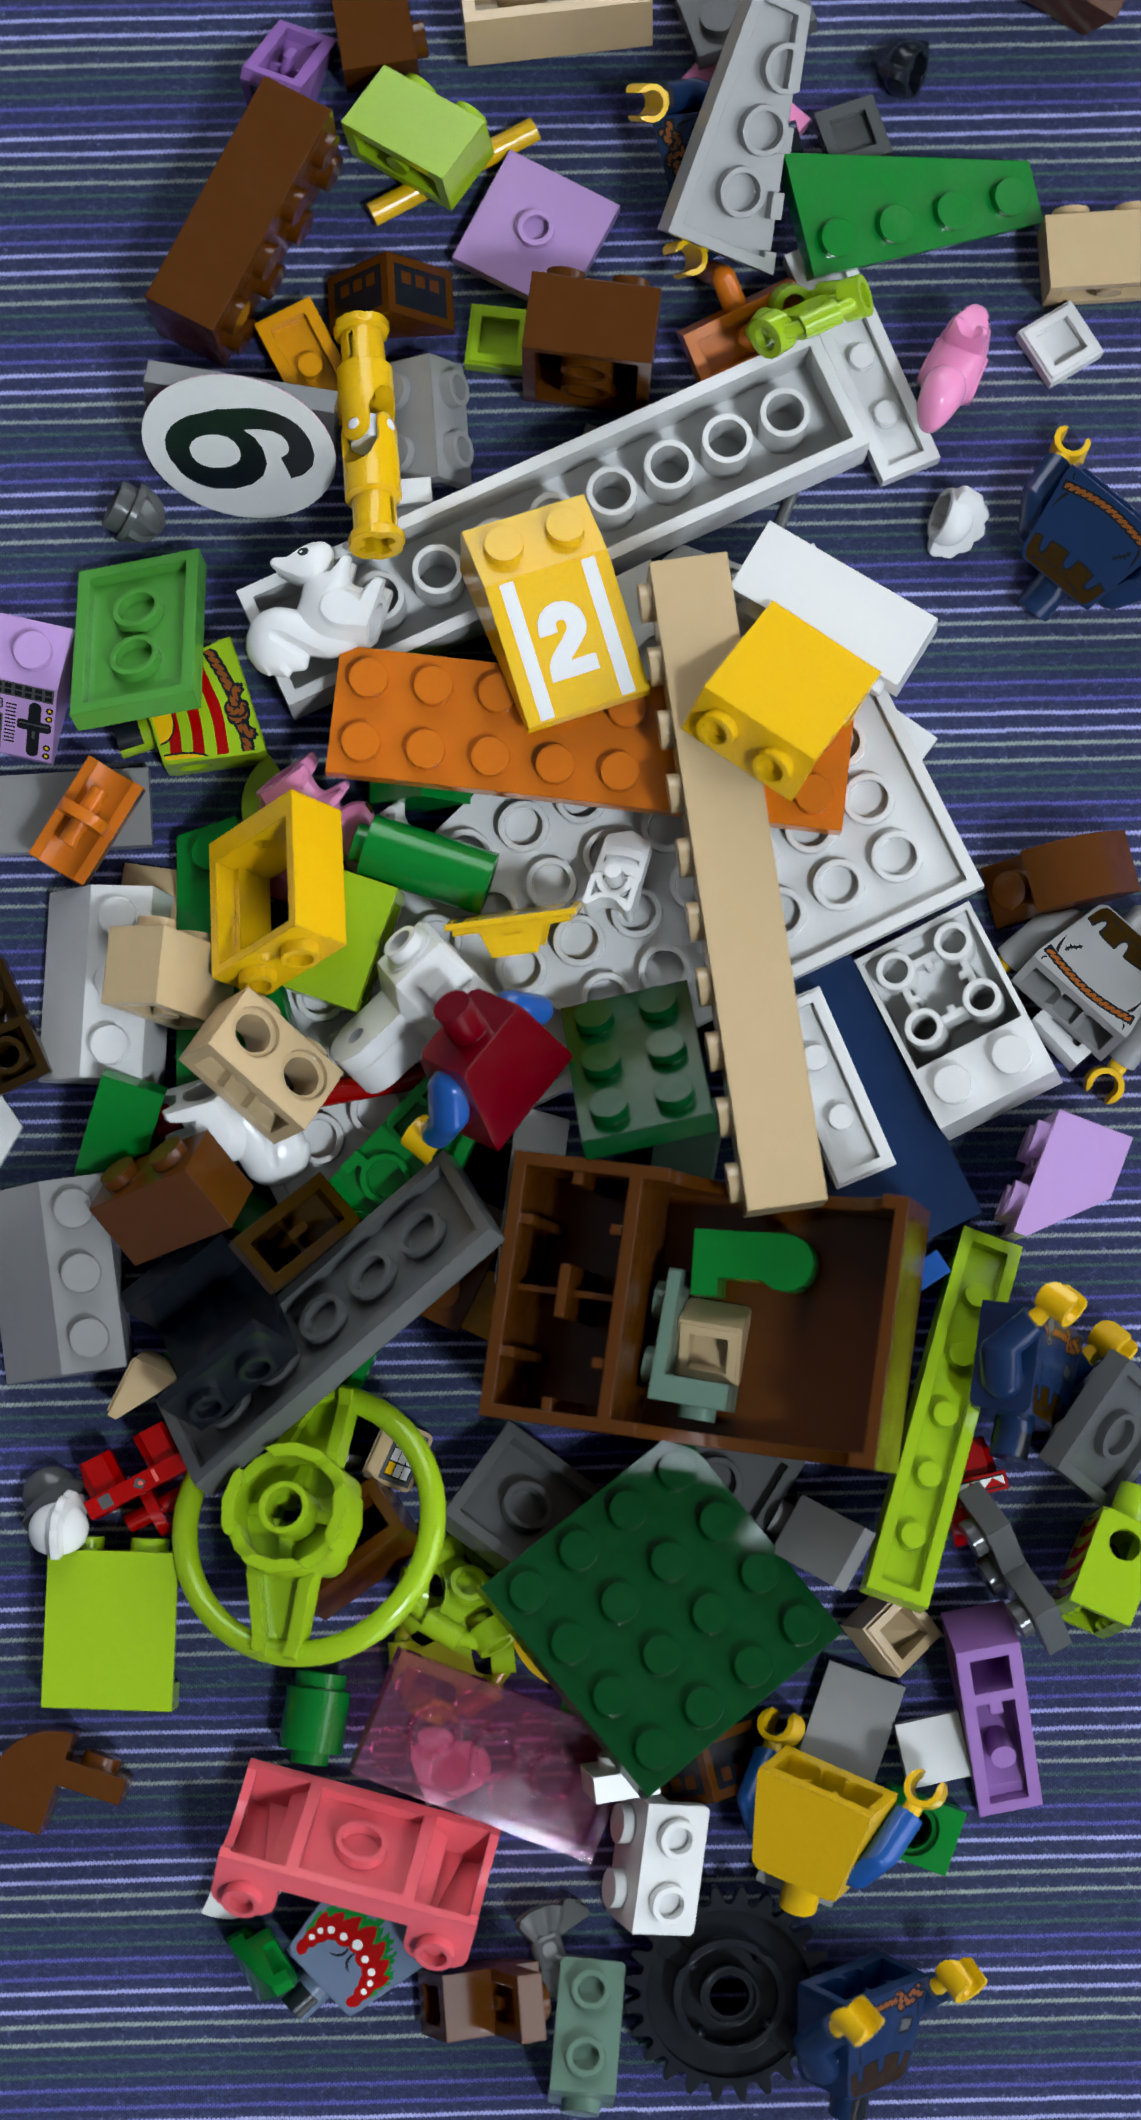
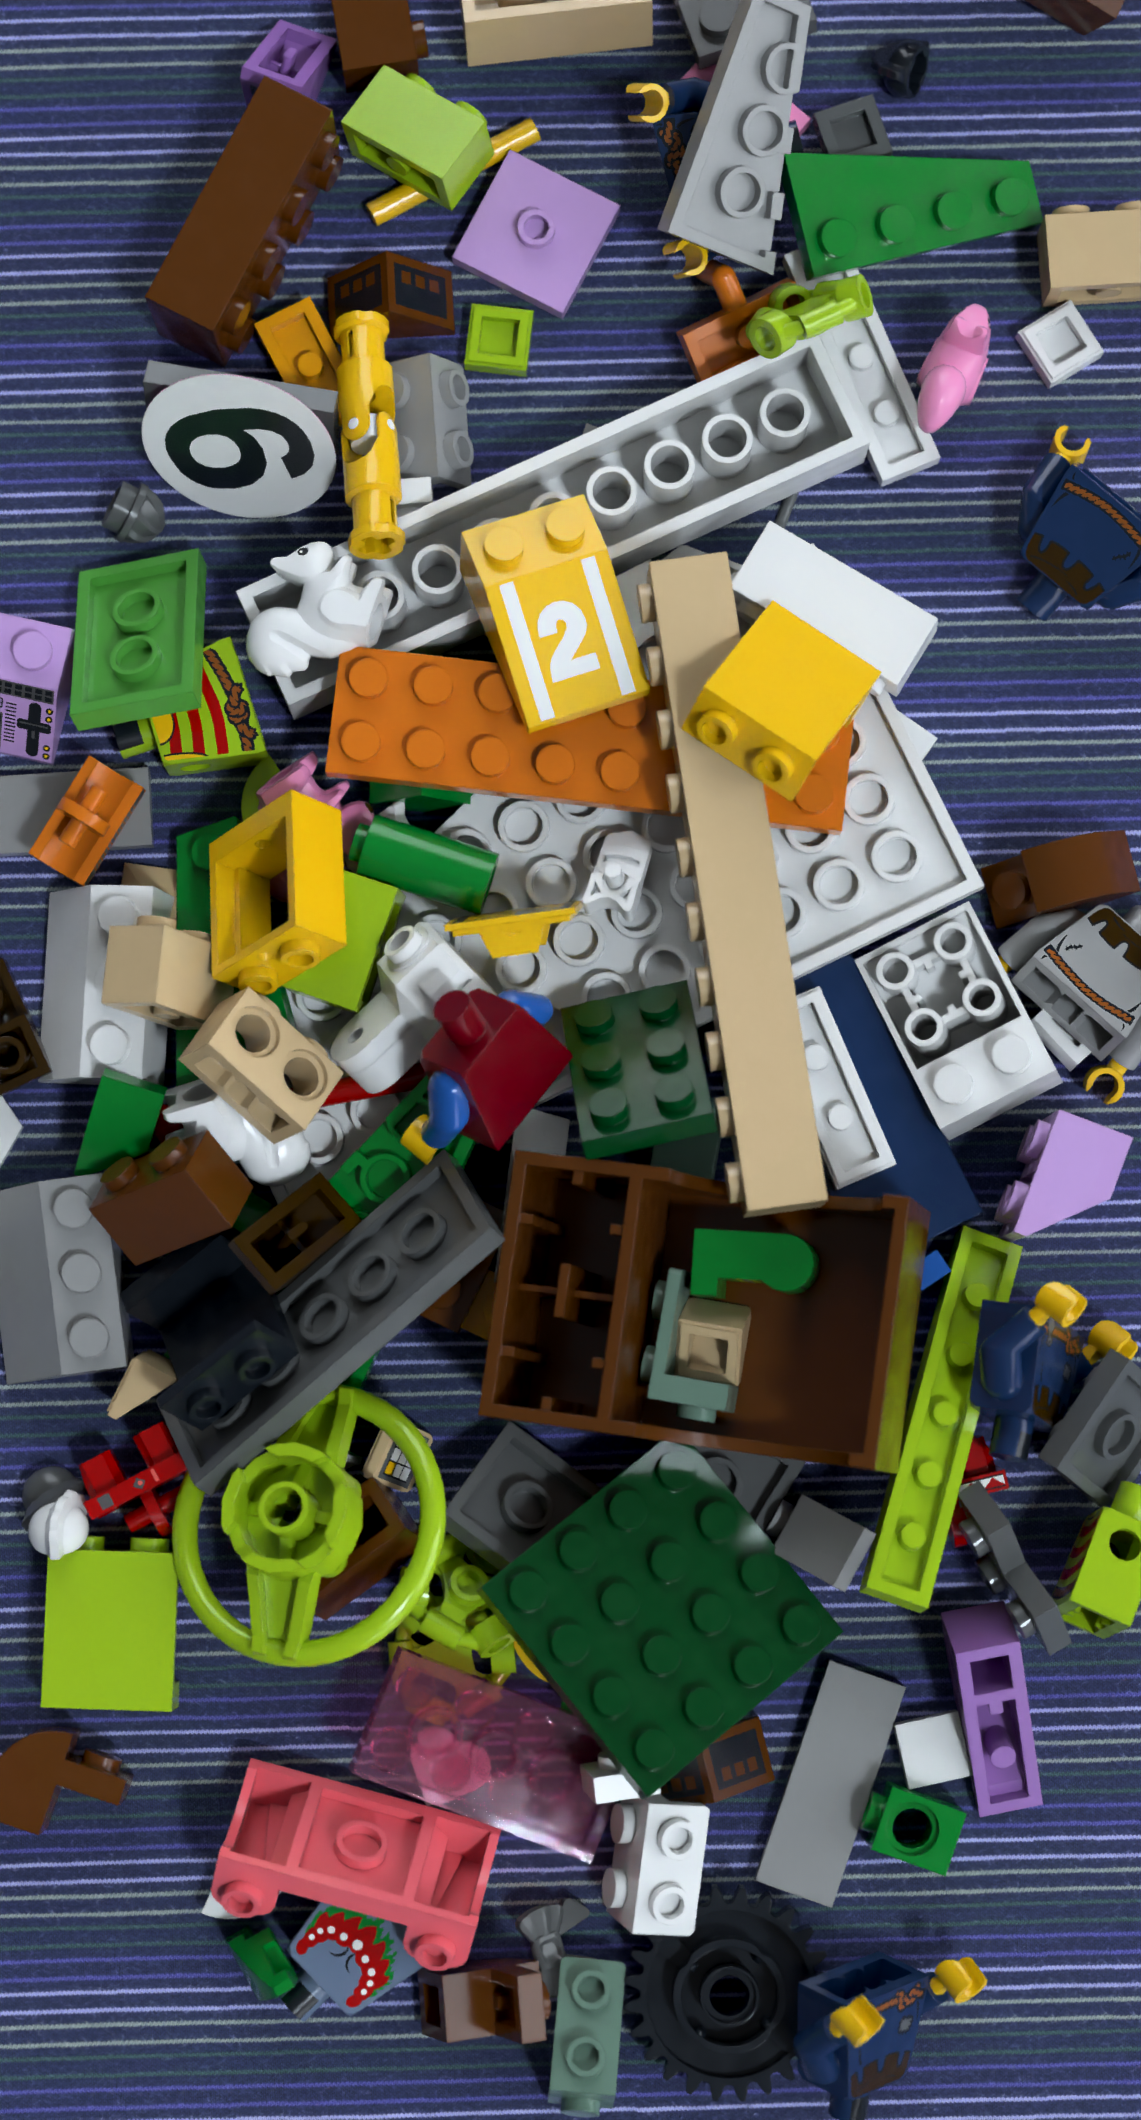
green brick [278,1668,351,1766] -> none
reddish brown brick [522,266,662,415] -> none
yellow torso [737,1707,948,1917] -> none
tan slope [840,1596,943,1678] -> none
white piece [928,486,989,559] -> none

